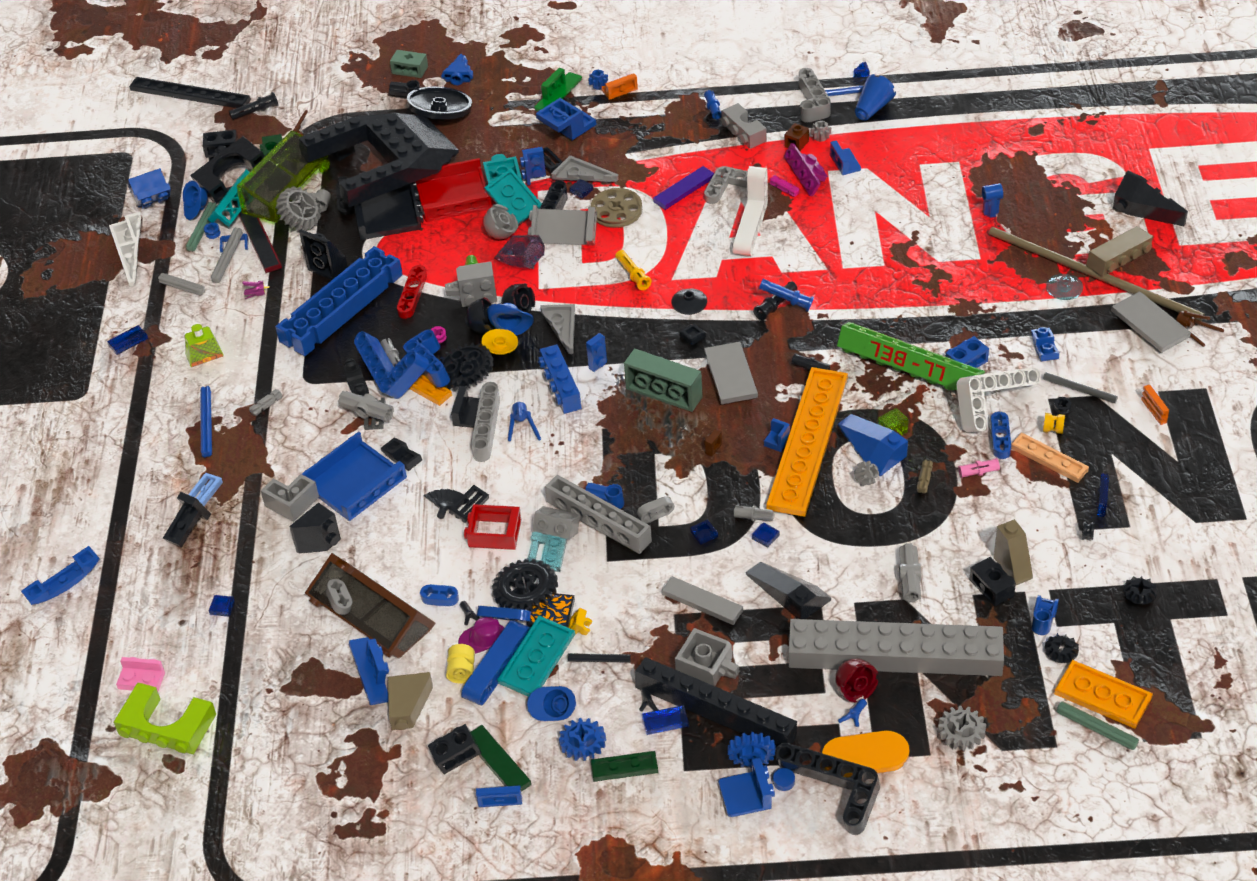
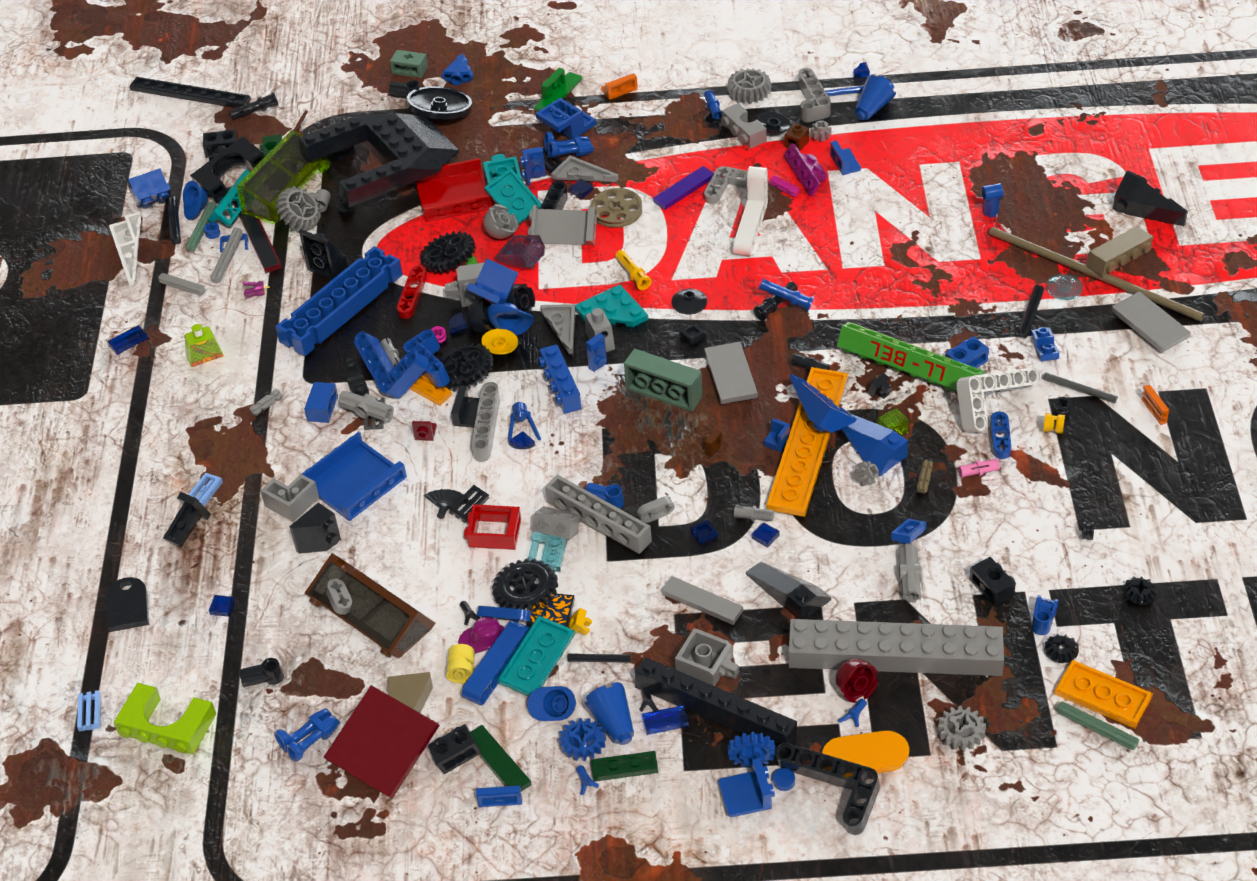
blue slope [21,546,100,605] -> none
bright pink bracket [116,657,165,691] -> none
blue axle [200,386,212,457] -> none
blue bracket [349,637,389,705] -> none
black panel [354,182,424,240] -> none
black slope [381,437,422,471] -> none
blue beam [420,584,459,606] -> none
blue gear [588,69,608,90] -> none
dark tan slope [994,519,1033,585] -> none
light nougat tile [1011,432,1089,483] -> none
clear blue tile [1097,473,1109,517] -> none
reddish brown plant [1176,311,1224,347] -> none
none -> light blue tile [77,690,101,732]
none -> black tile [106,577,149,632]
none -> black axle [167,196,181,245]
none -> black piece [239,658,284,687]
none -> blue piece [274,708,340,762]
none -> blue panel [304,382,338,423]
none -> dark red tile [323,685,440,799]
none -> dark red bracket [412,421,437,441]
none -> black gear [420,231,476,273]
none -> clear blue tile [449,312,467,333]
none -> blue bracket [466,259,518,304]
none -> clear blue tile [508,431,535,449]
none -> blue piece [544,132,594,158]
none -> teal plate [575,284,649,327]
none -> blue bar [576,765,599,795]
none -> blue cone [584,682,634,745]
none -> light grey torso [585,308,615,352]
none -> light grey gear [727,68,771,104]
none -> black dish [757,112,790,133]
none -> blue wedge [790,374,857,433]
none -> black tile [868,373,892,399]
none -> blue plate [891,518,926,544]
none -> black axle [1018,284,1044,339]

